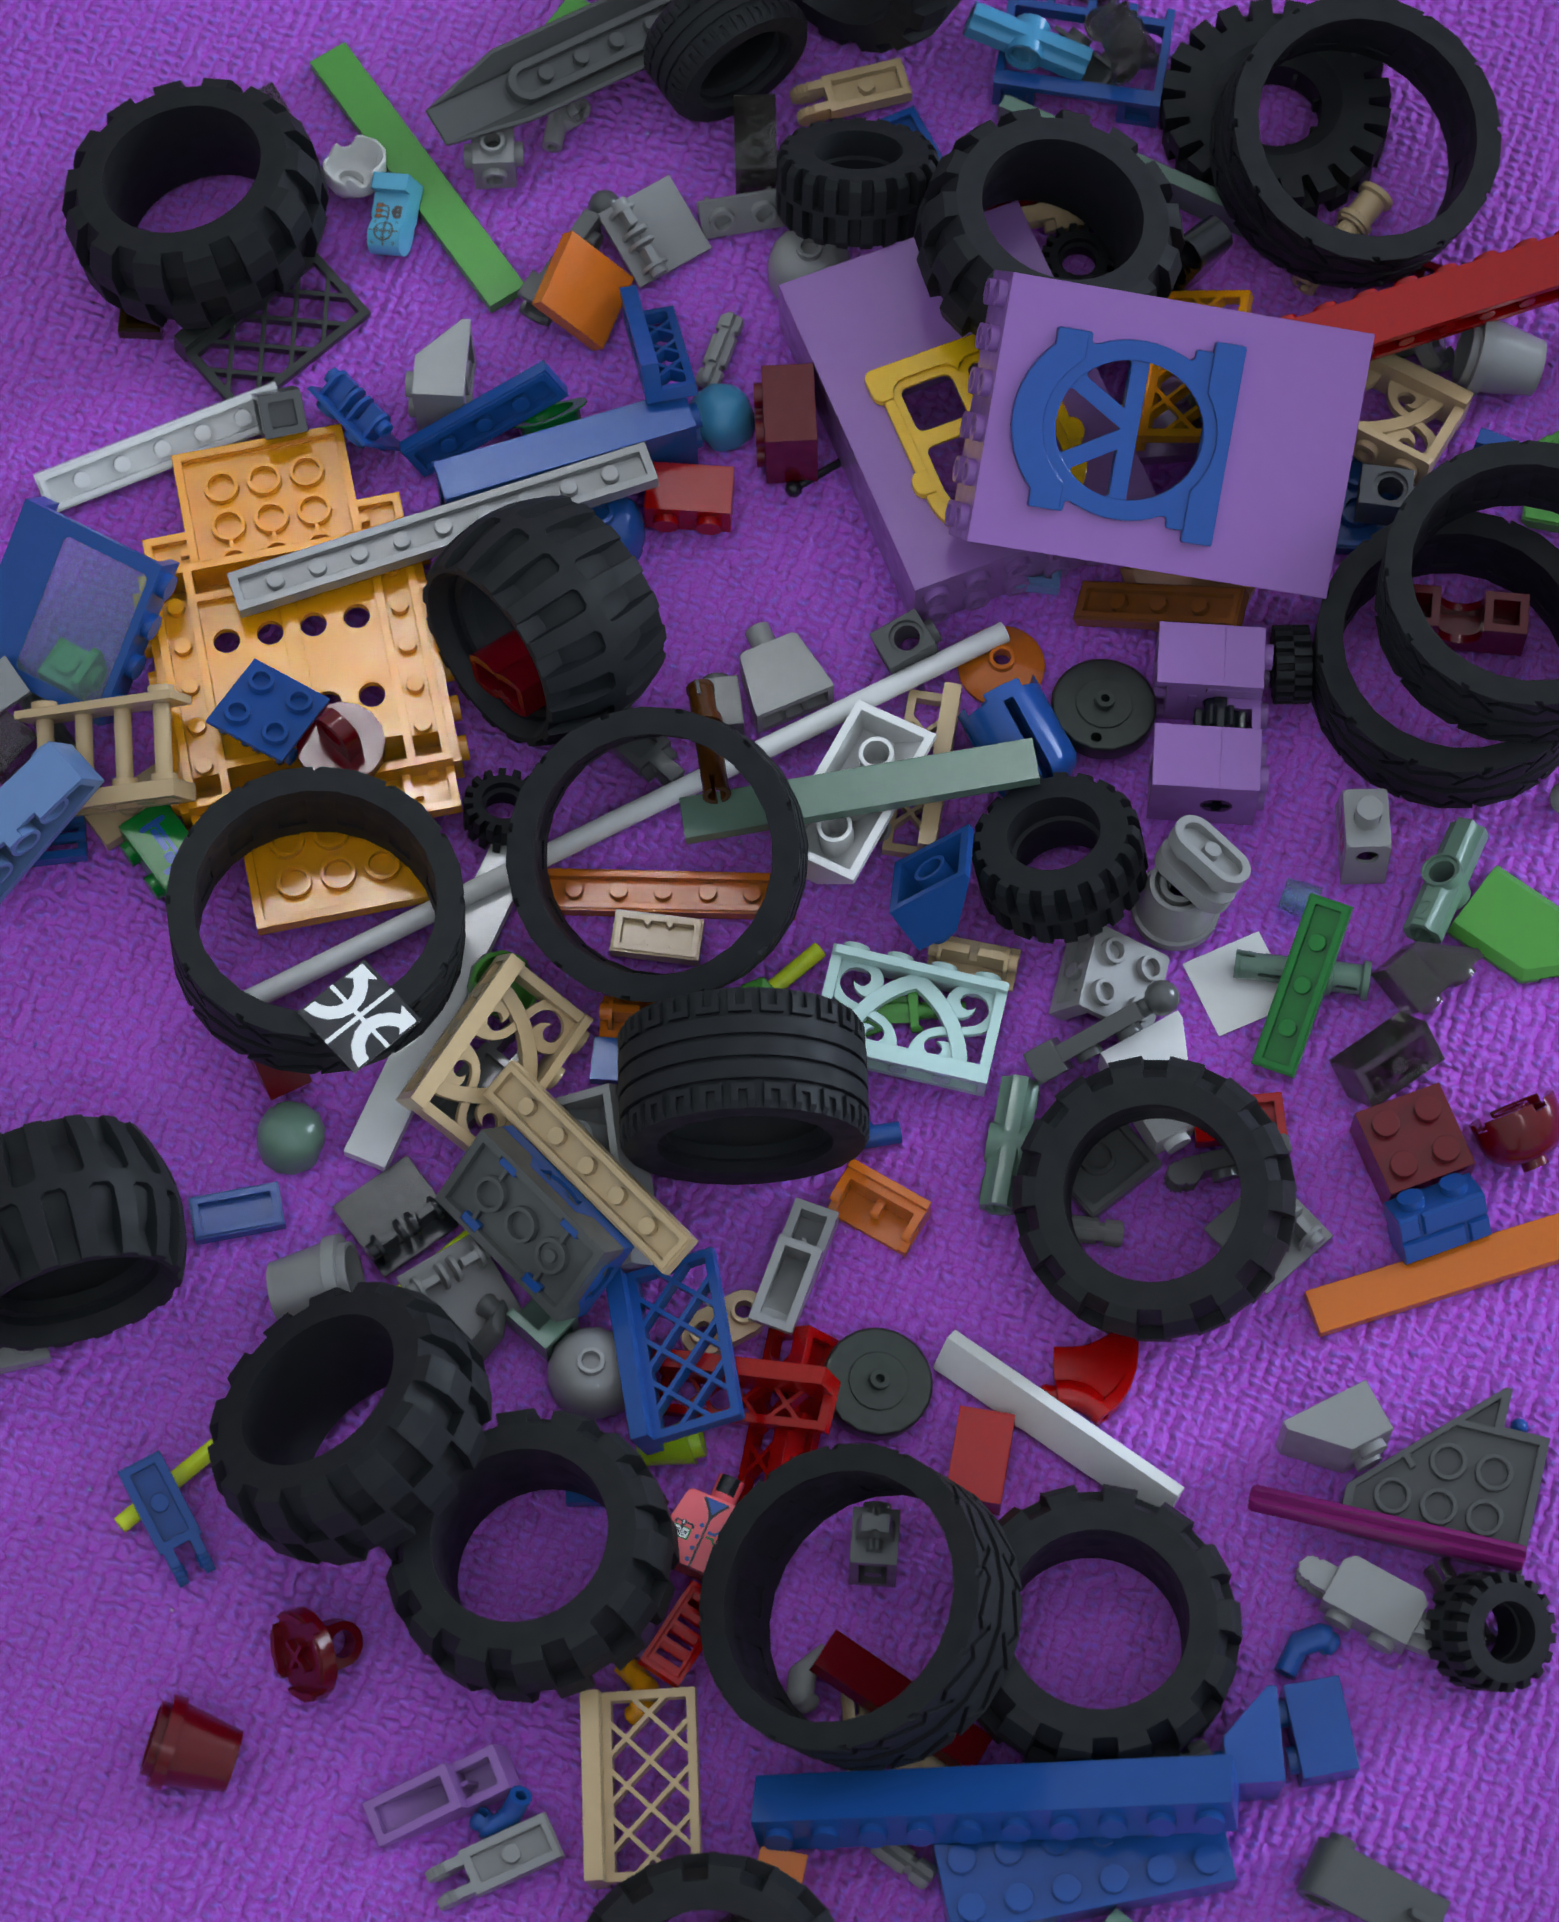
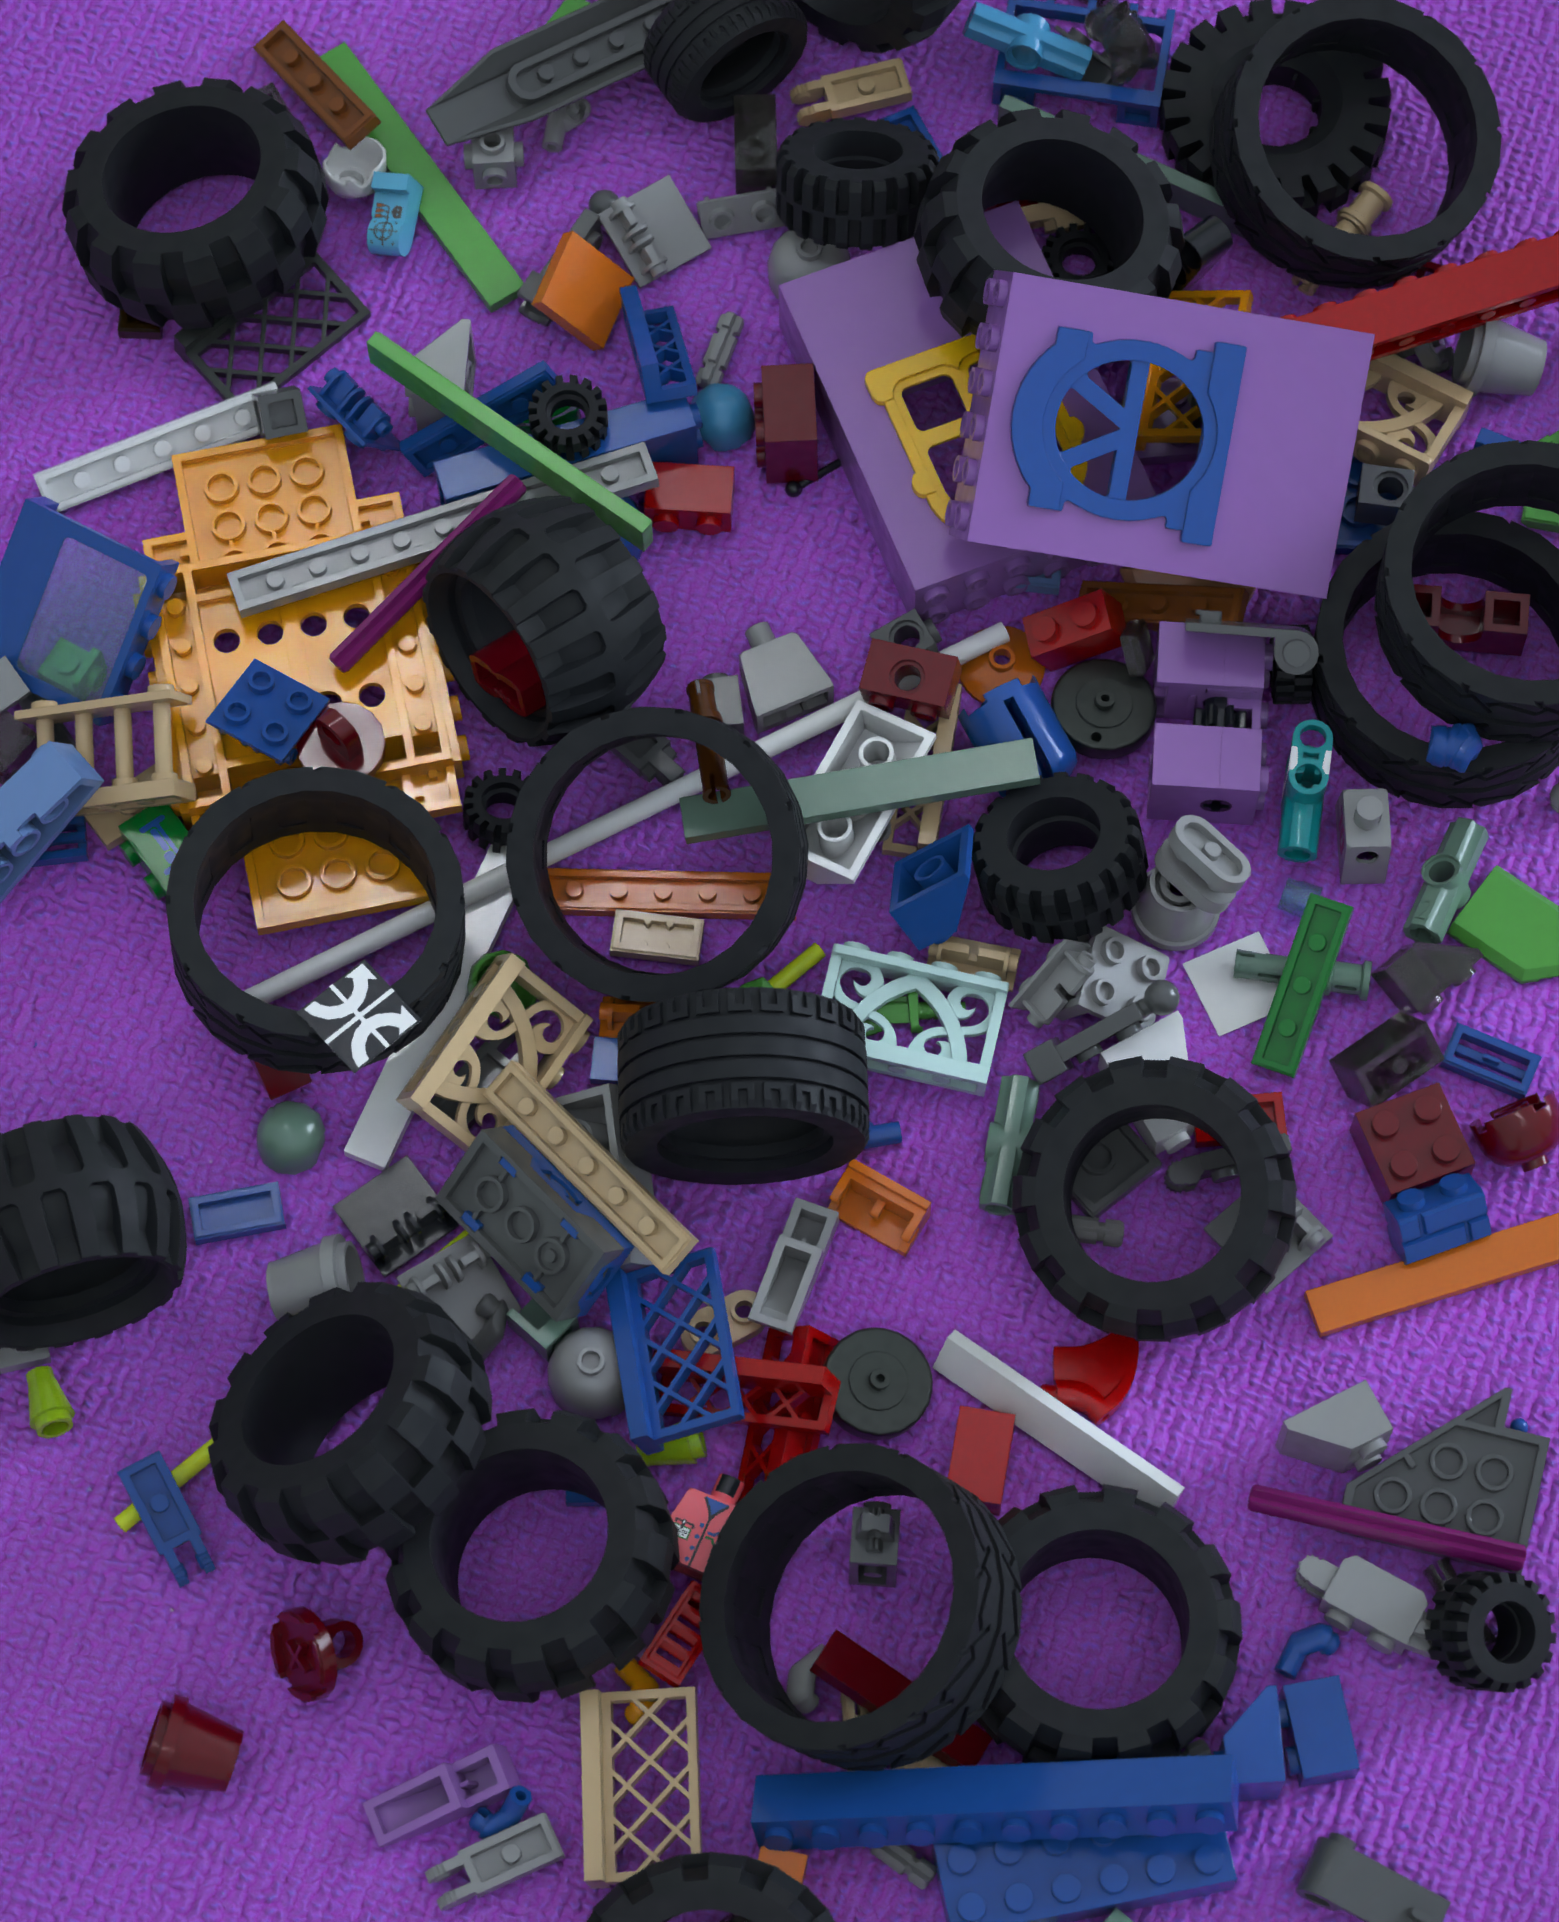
none -> lime cone [25,1366,75,1438]
none -> dark orange tile [253,20,381,150]
none -> magenta axle [329,474,527,673]
none -> bright green tile [366,332,653,552]
none -> black tyre [528,375,608,461]
none -> dark red brick [859,638,962,721]
none -> light grey hinge [1009,939,1097,1028]
none -> red brick [1022,589,1130,672]
none -> clear smoke tile [1120,619,1155,678]
none -> dark grey door [1185,609,1319,675]
none -> teal connector [1277,719,1333,863]
none -> blue arm [1426,723,1483,773]
none -> blue tile [1439,1022,1542,1099]

